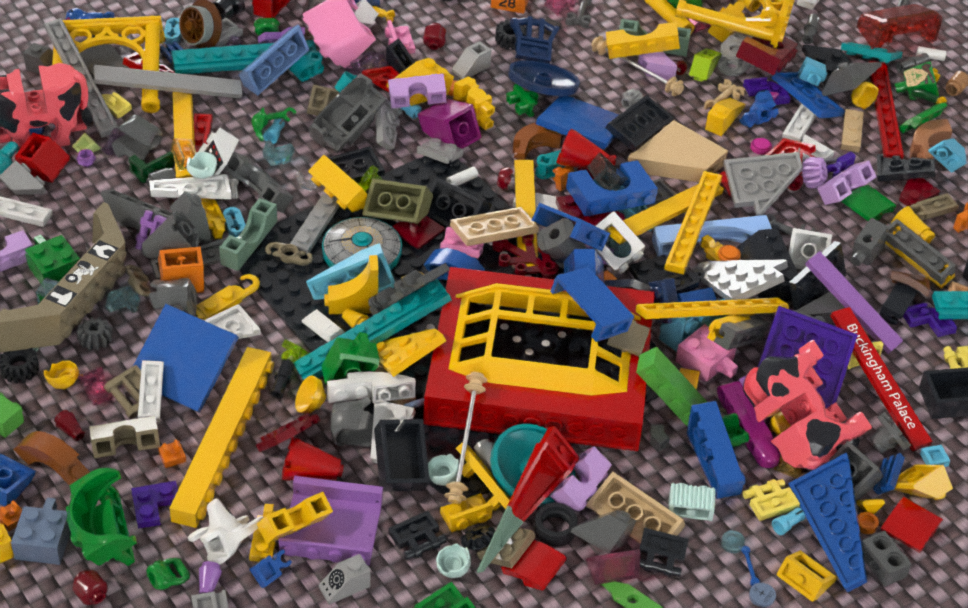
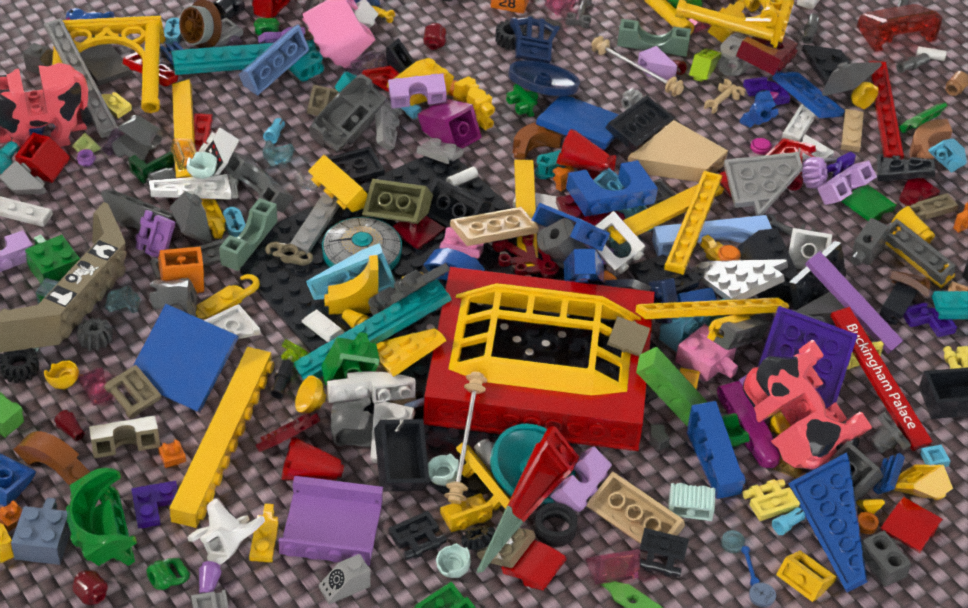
light grey tile [94,65,242,99] -> none
dark tan piece [125,264,152,297] -> none
white tile [138,360,164,422] -> none
dark grey cone [142,211,199,260] -> none
blue plate [249,550,292,588] -> none
green piece [251,107,296,142] -> none
yellow arch [257,492,333,544] -> none
clear neon green tile [359,165,383,191] -> none
bright pink bracket [384,20,415,54] -> none
light grey slope [452,41,492,79] -> none
dark red plate [496,167,513,190] -> none
blue panel [550,267,634,342] -> none
dark grey slope [571,510,637,554] -> none
clear smoke slope [587,152,628,191] -> none
yellow arch [606,22,680,59] -> none
yellow slope [705,98,746,136] -> none
medium azure brick [798,56,827,86] -> none
teal wing [841,42,903,63] -> none
torso [895,61,947,109] -> none

